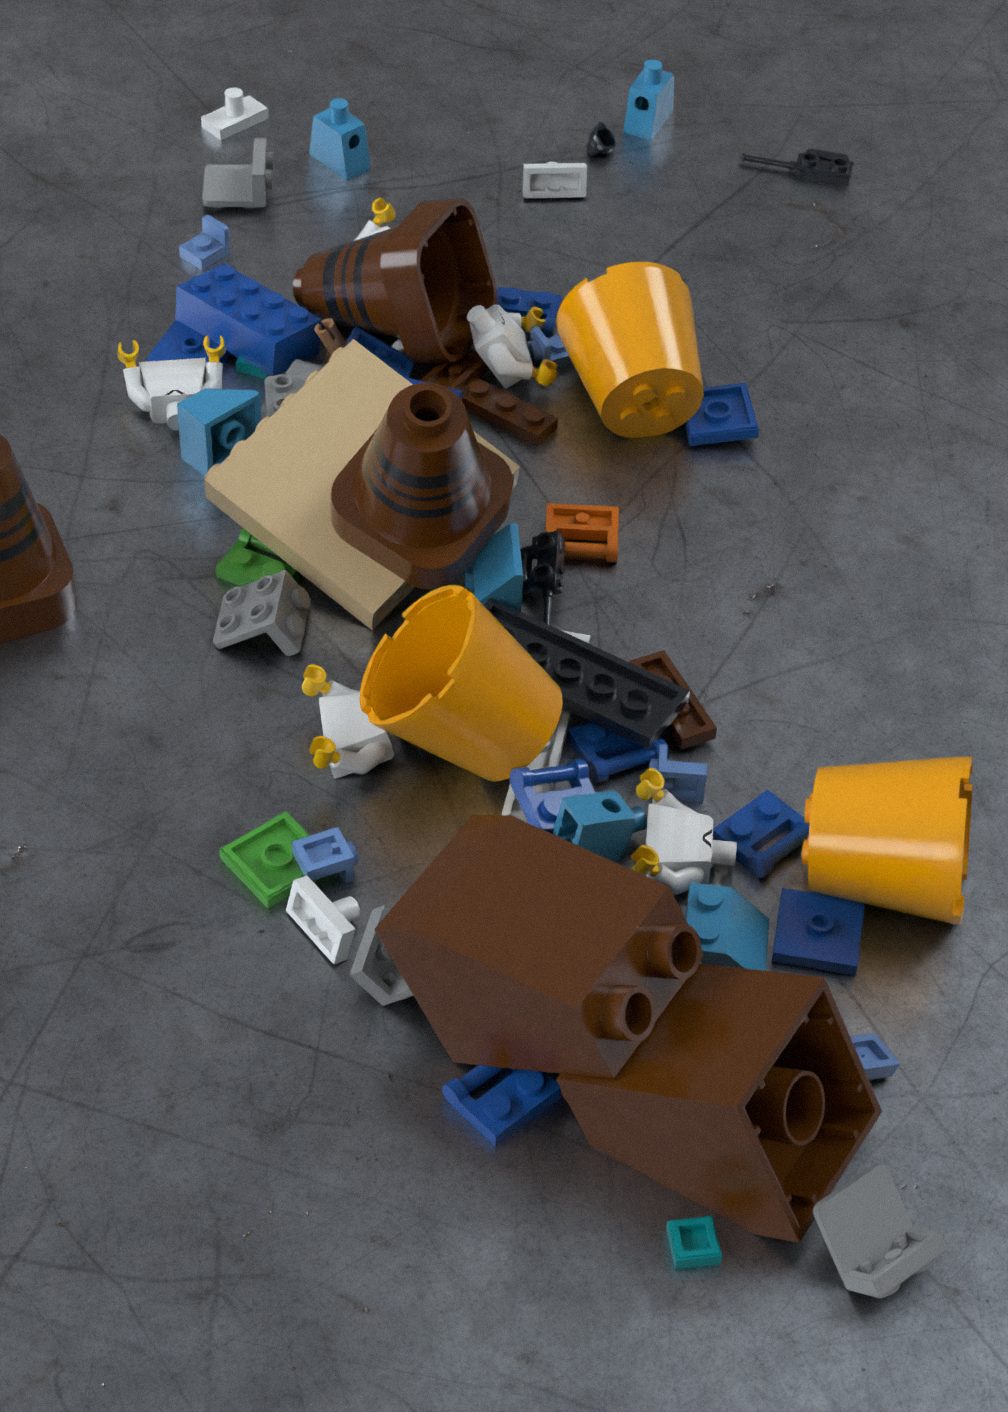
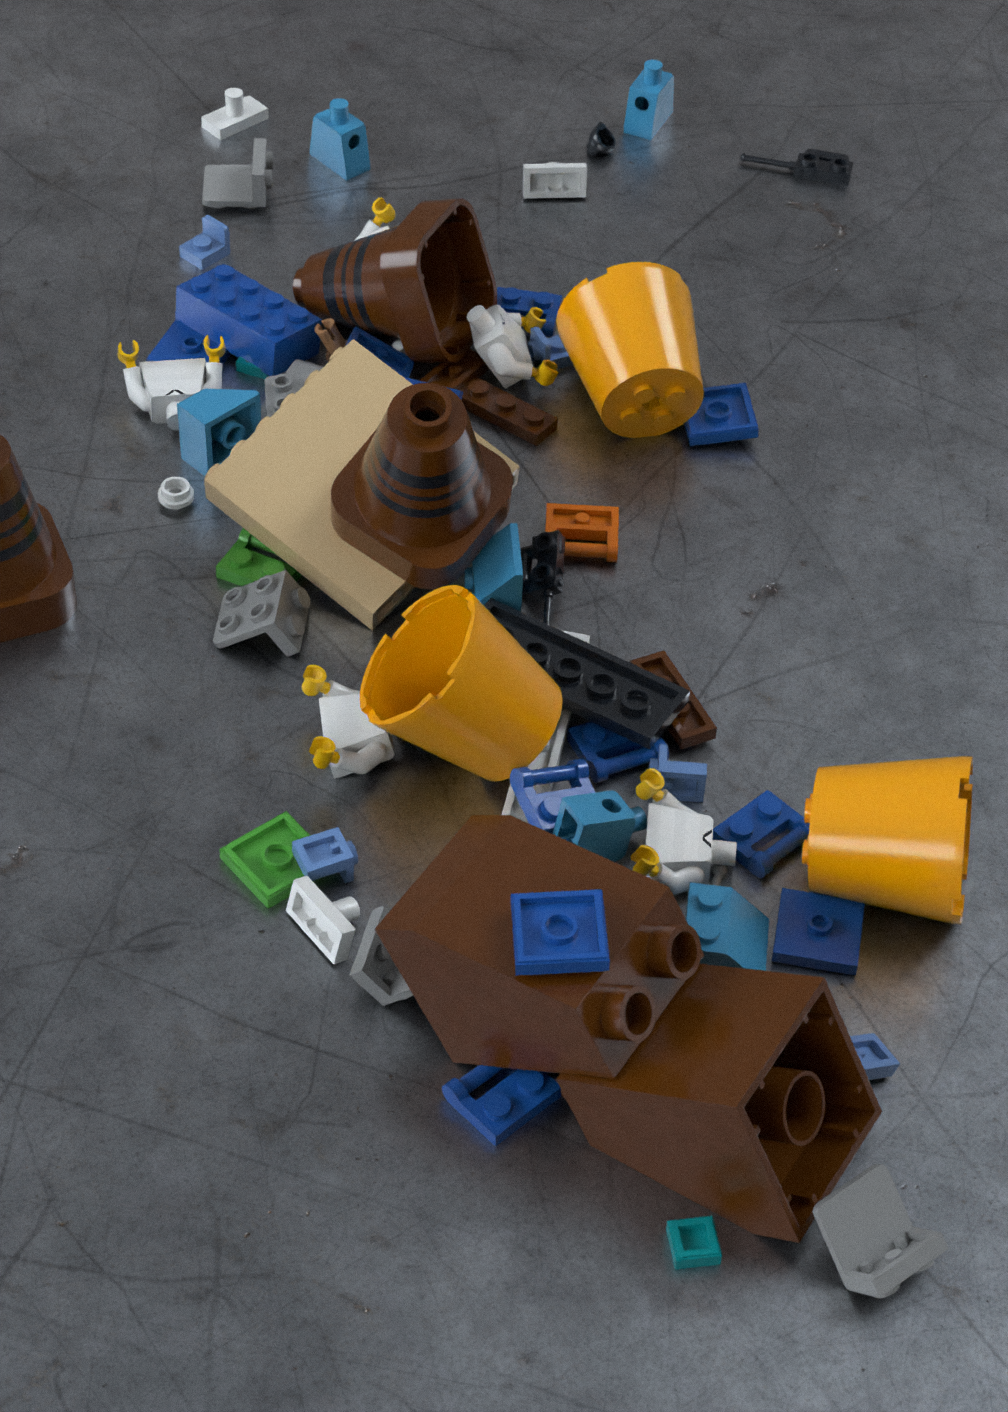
none -> white plate [158,476,194,509]
none -> blue plate [510,889,610,976]

